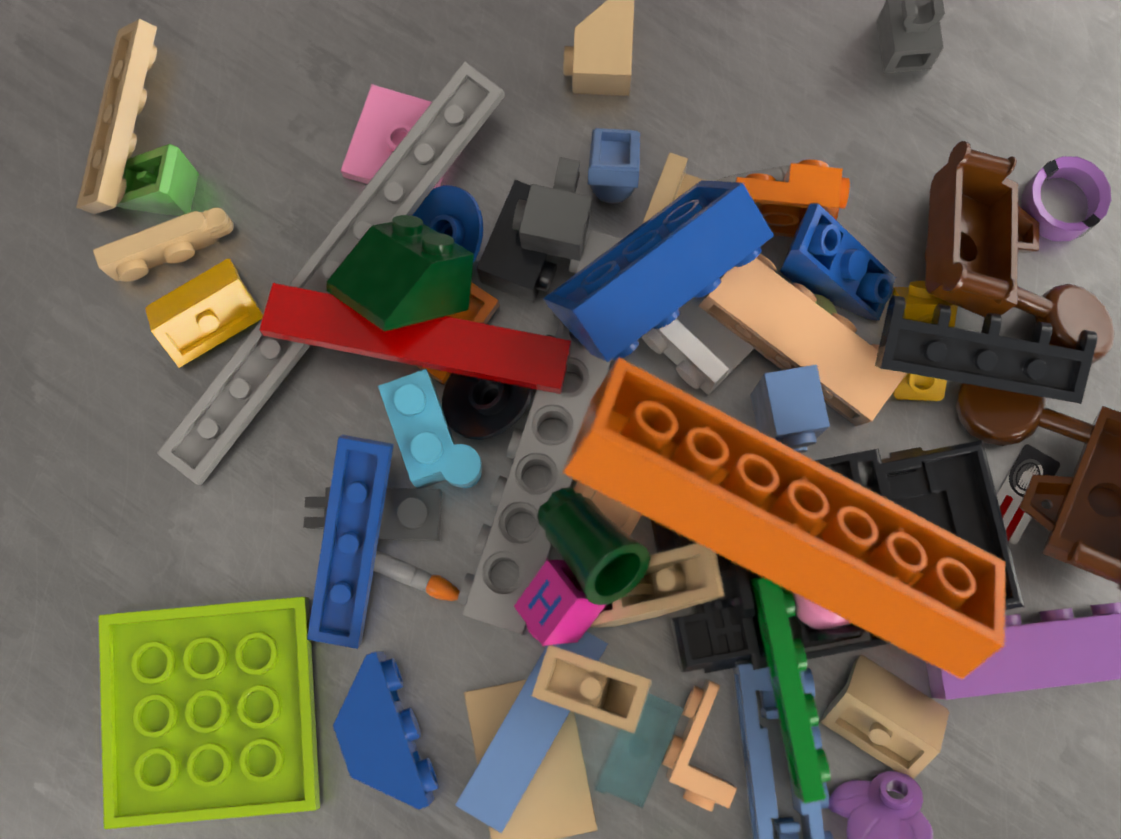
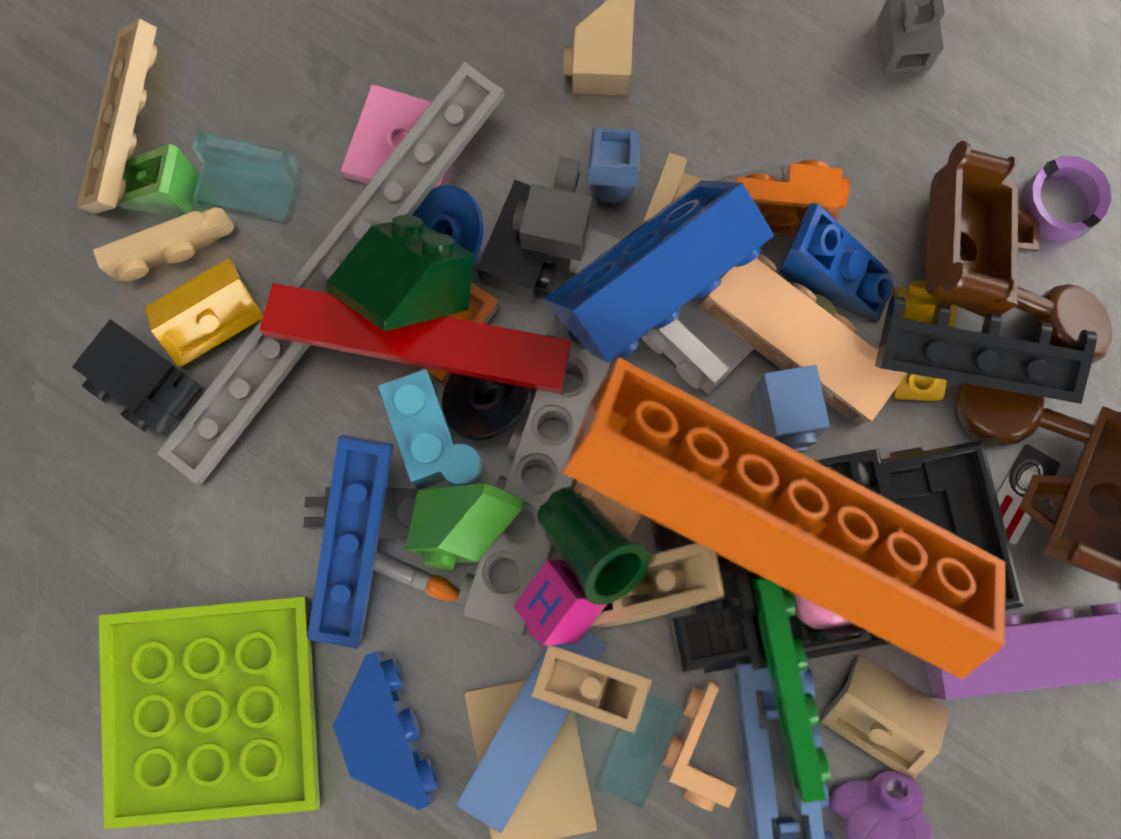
none -> black hinge [72,319,203,437]
none -> clear light blue panel [192,131,302,222]
none -> bright green slope [405,483,524,570]

